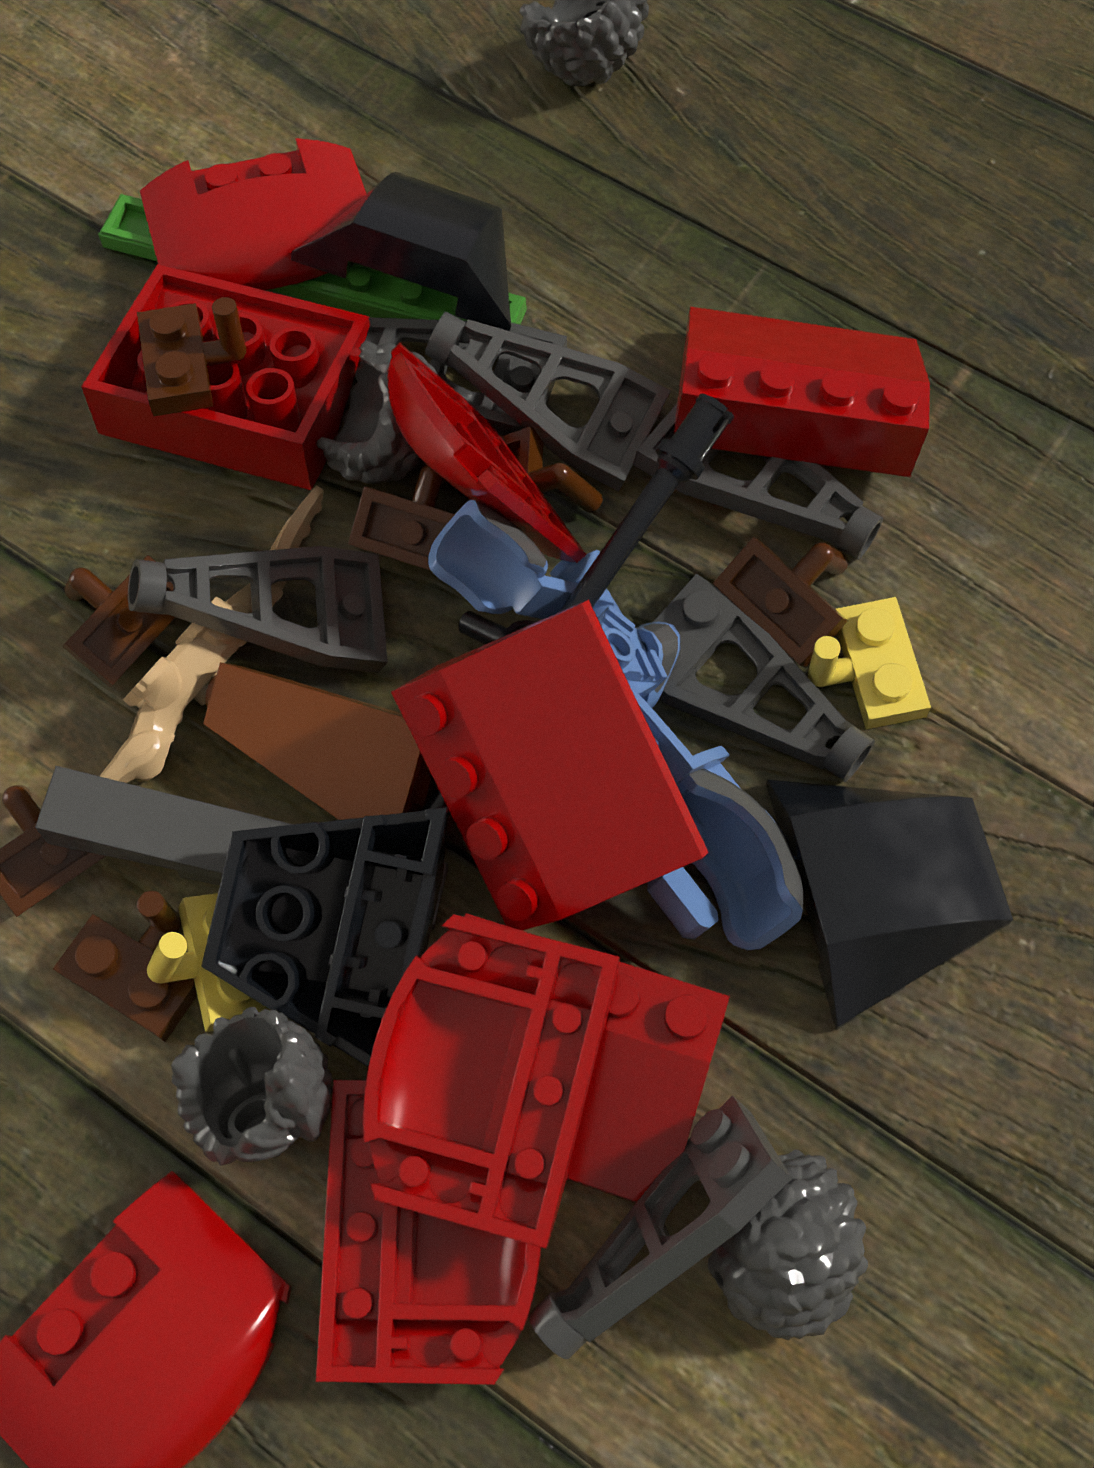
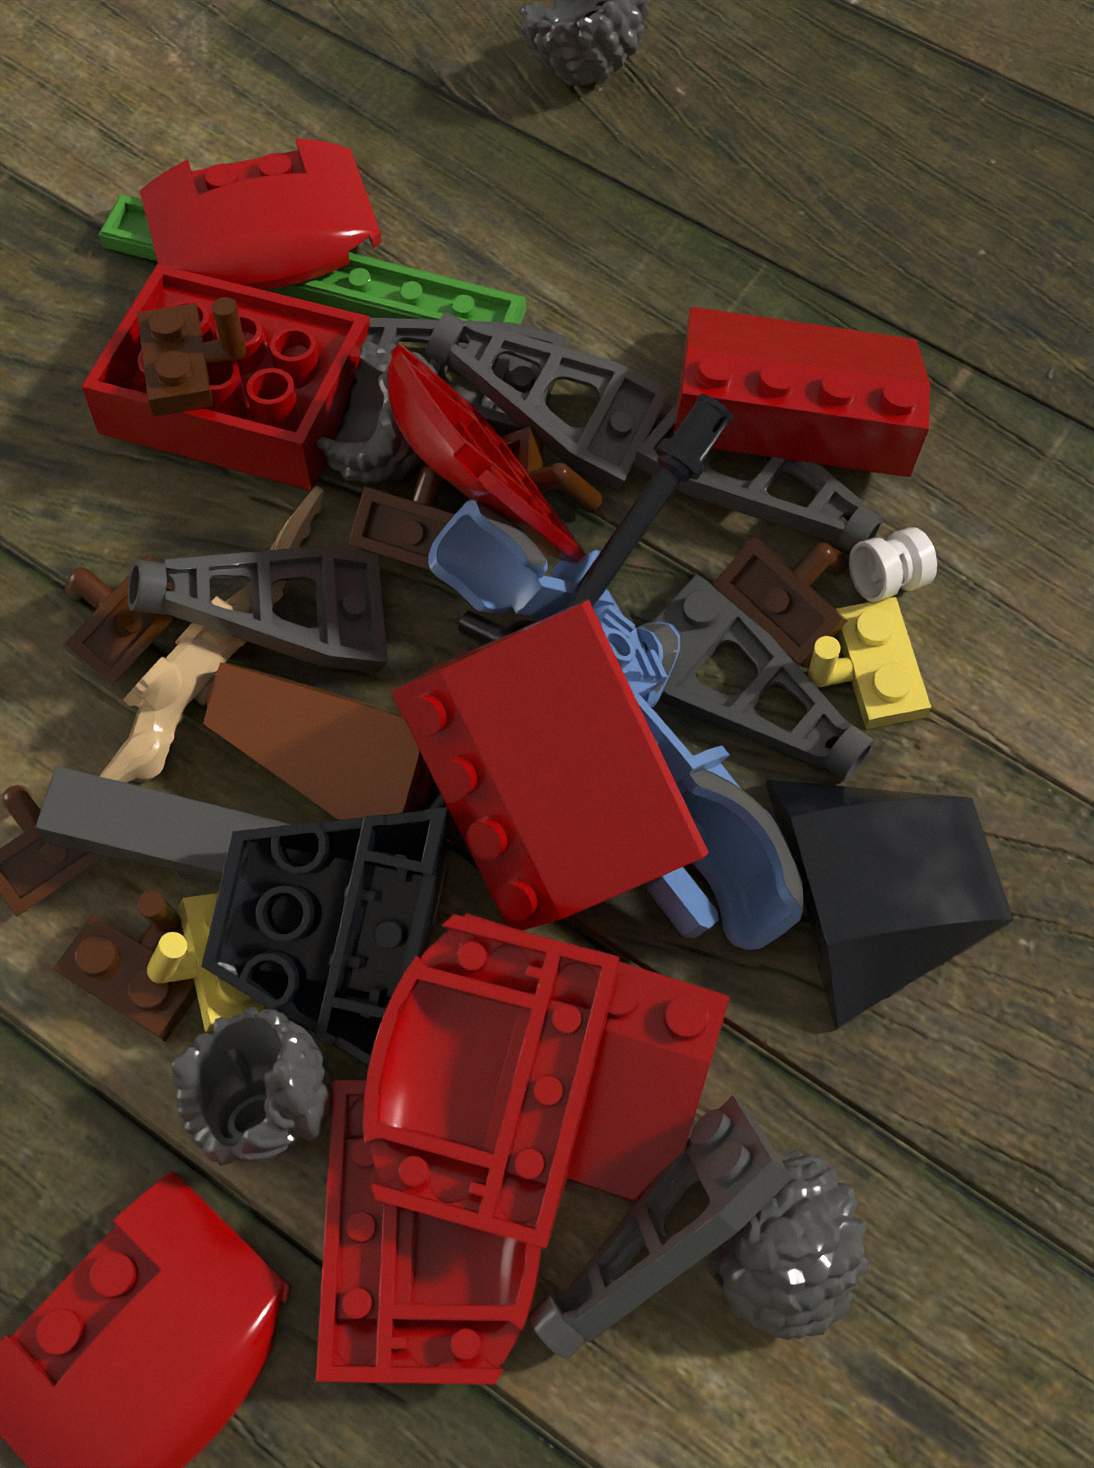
black wedge [291,172,511,331] -> none
none -> white wheel [849,527,937,602]

